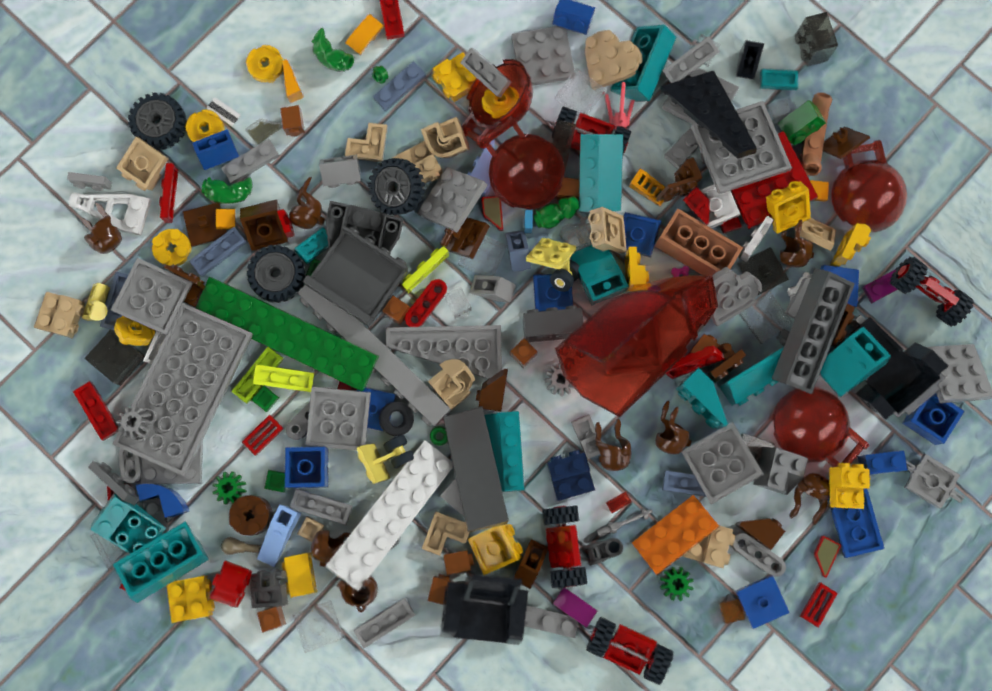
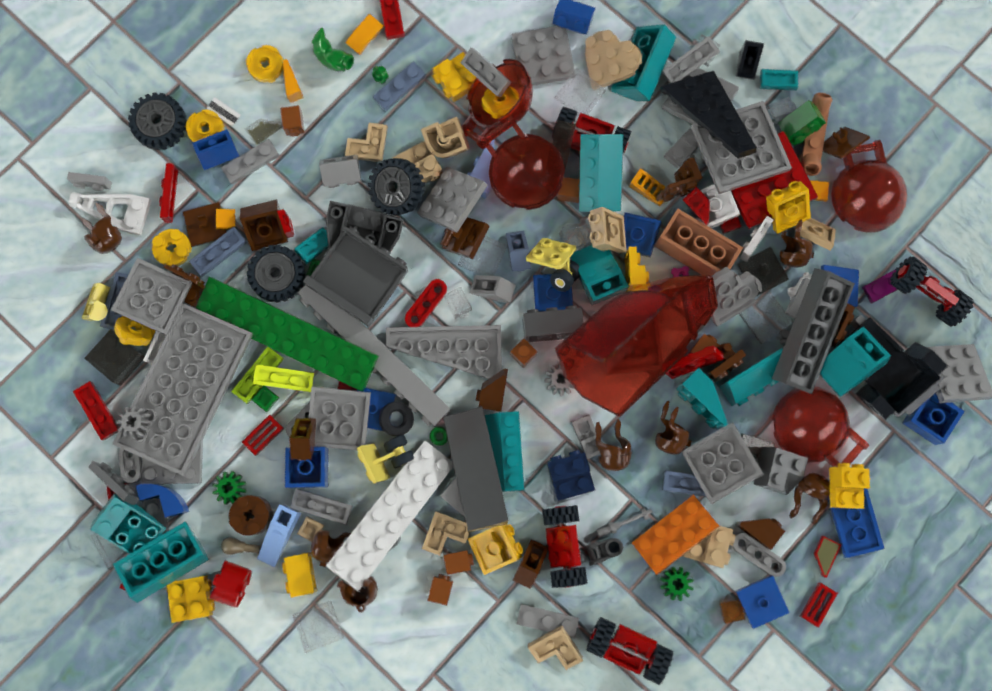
tan plate [34,292,85,339] -> none
tan plate [116,137,169,191] -> none
green animal [202,177,253,204] -> none
dark grey plate [251,569,288,608] -> none
dark orange brick [257,606,286,633] -> none
green tile [264,470,285,493] -> none
reddish brown hair [289,177,325,229] -> none
light grey plate [353,598,415,649] -> none
dark orange brick [382,296,410,325] -> none
neon yellow plate [402,246,449,294] -> none
tan brick [428,359,475,410] -> none
black piece [440,574,528,645] -> none
olive tile [482,196,503,231] -> none
dark azure tile [524,210,533,233] -> none
green animal [533,196,579,229] -> none
magenta slope [552,588,598,628] -> none
coral plant [605,82,635,130] -> none
clear red piece [606,491,632,513] -> none
clear smoke brick [795,12,838,67] -> none
yellow plate [830,223,871,267] -> none
blue brick [857,451,907,475] -> none
light grey plate [904,454,964,509] -> none
none -> reddish brown slope [289,418,316,461]
none -> tan plate [528,626,583,670]

